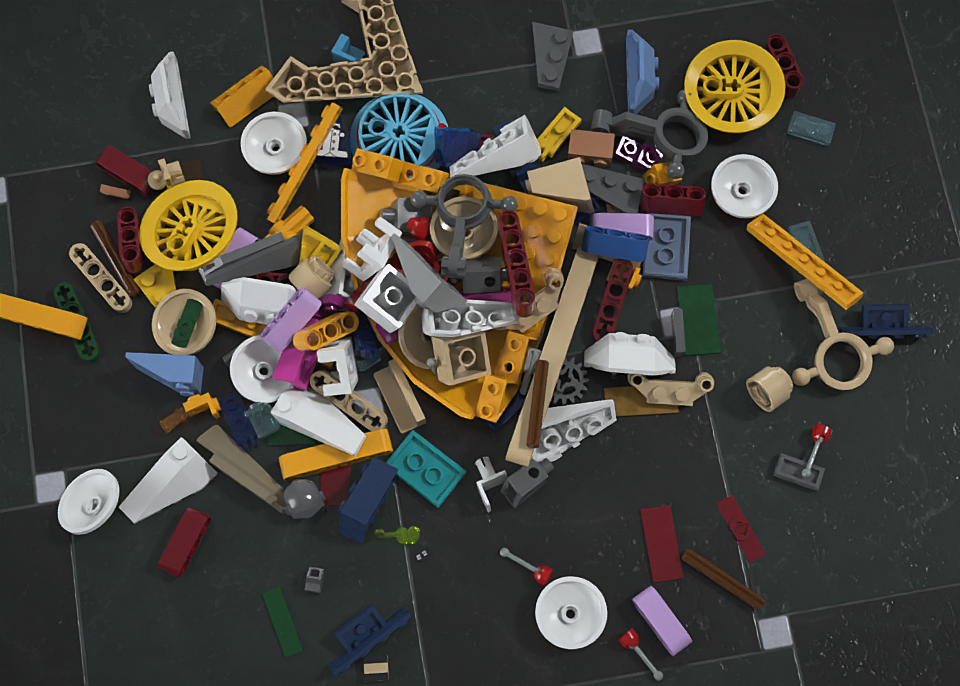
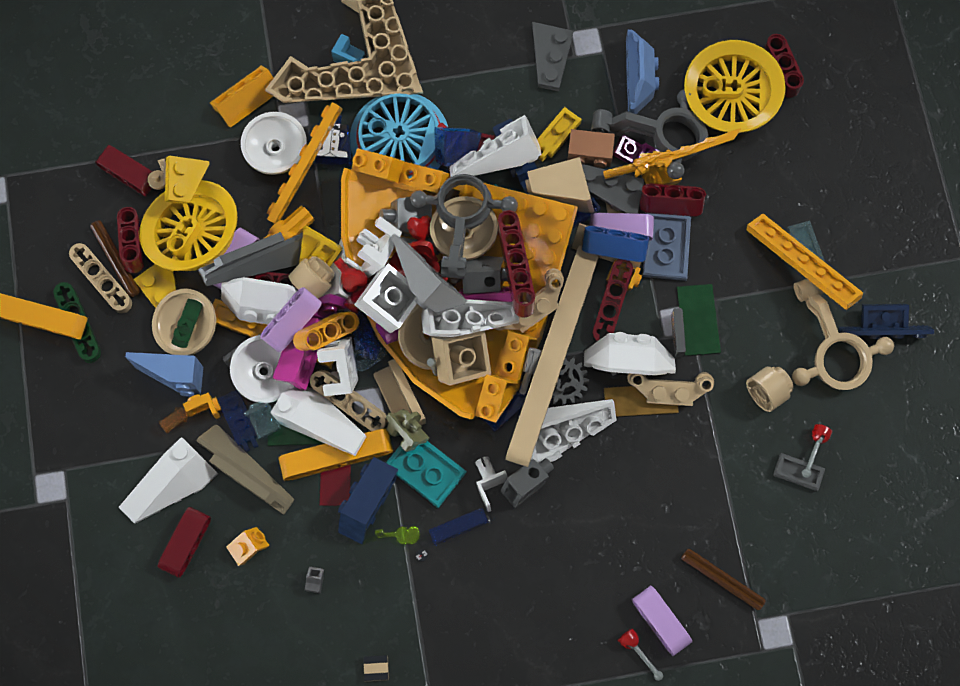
white dish [58,469,119,535] -> none
nougat tile [100,184,131,199] -> none
white wedge [149,52,190,139] -> none
dark green piece [262,587,303,658] -> none
dark grey cap [283,479,326,519] -> none
dark blue bracket [328,603,411,676] -> none
hinge [500,548,554,586] -> none
reddish brown axle [526,360,549,448] -> none
white dish [535,576,607,649] -> none
dark red piece [640,505,683,583] -> none
white dish [711,154,778,218] -> none
dark red piece [716,495,766,563] -> none
clear light blue plate [787,111,836,146] -> none
none -> yellow wing [165,156,209,204]
none -> light orange bracket [226,527,269,566]
none -> red rock [334,257,368,293]
none -> olive hips [386,409,429,452]
none -> clear blue piece [429,508,488,545]
none -> light orange sword [603,128,741,179]

